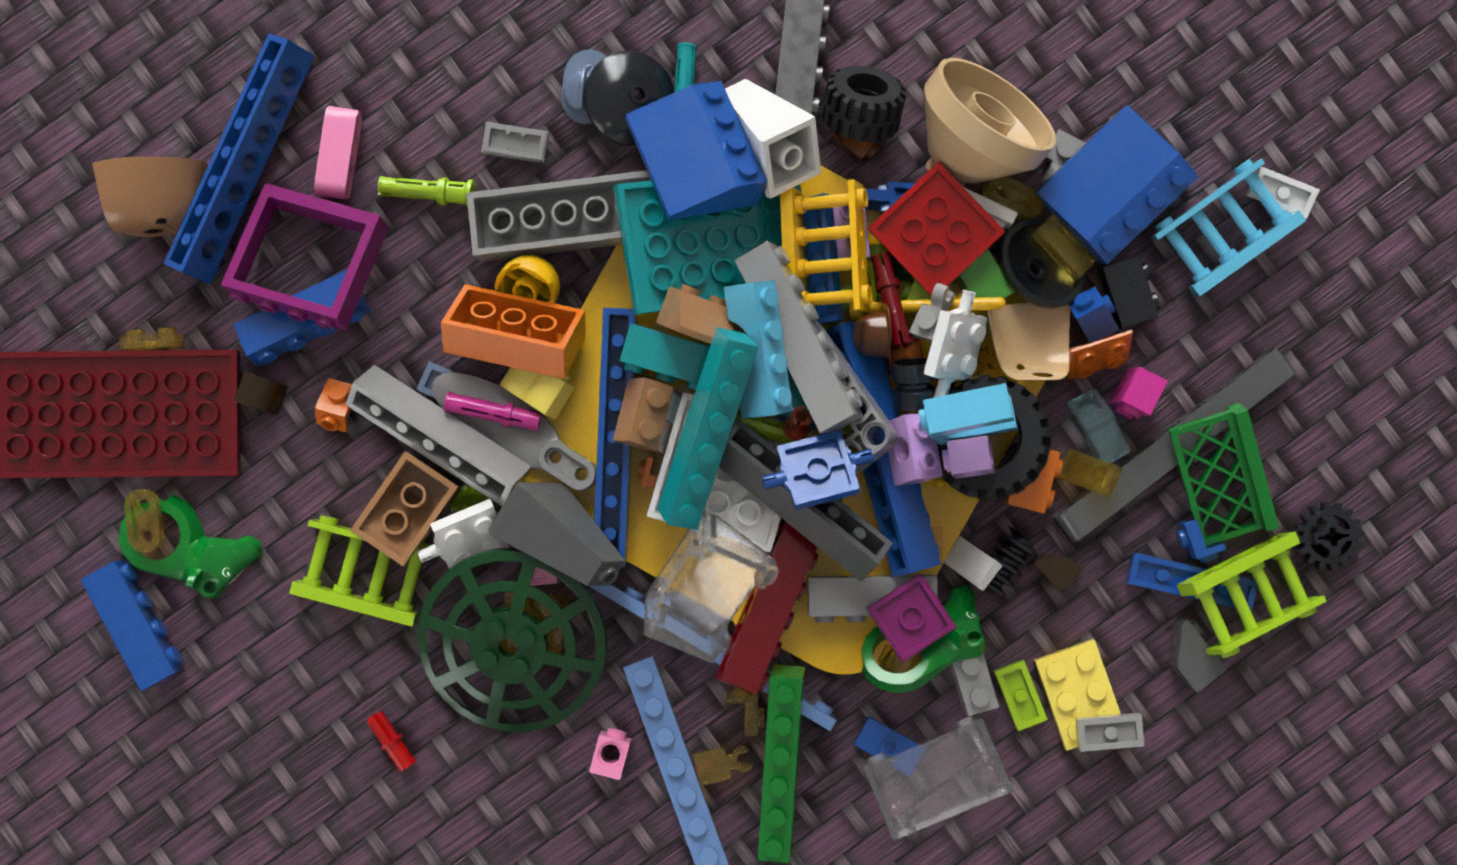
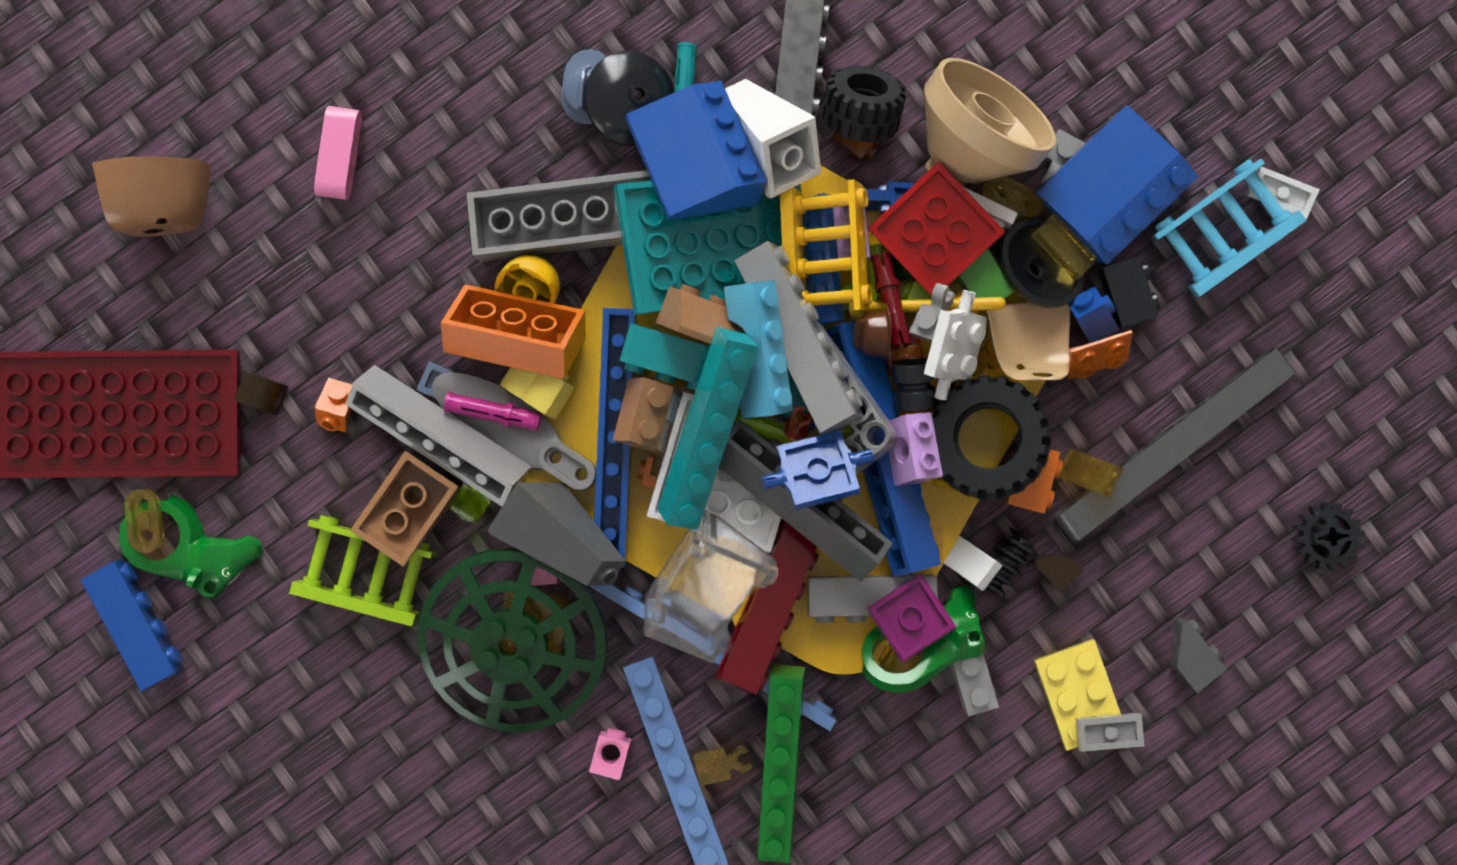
clear yellow plate [119,328,184,351] -> none
blue brick [163,33,315,285] -> none
magenta window [221,183,389,330] -> none
blue brick [233,270,371,366] -> none
red axle [367,711,417,773] -> none
lime pin [378,176,476,208] -> none
white plate [417,499,509,569] -> none
light grey plate [481,121,549,164] -> none
clear yellow bracket [726,688,764,736] -> none
blue plate [853,716,925,775] -> none
clear windscreen [863,715,1014,841] -> none
medium azure arch [919,383,1018,446] -> none
lavender brick [942,435,995,479] -> none
lime plate [993,659,1048,731] -> none
clear light blue slope [1067,388,1131,467] -> none
dark pink brick [1108,366,1168,420] -> none
blue plate [1126,552,1258,612] -> none
green fence [1168,403,1279,546] -> none
blue bracket [1176,519,1226,563] -> none
lime fence [1177,531,1327,658] -> none

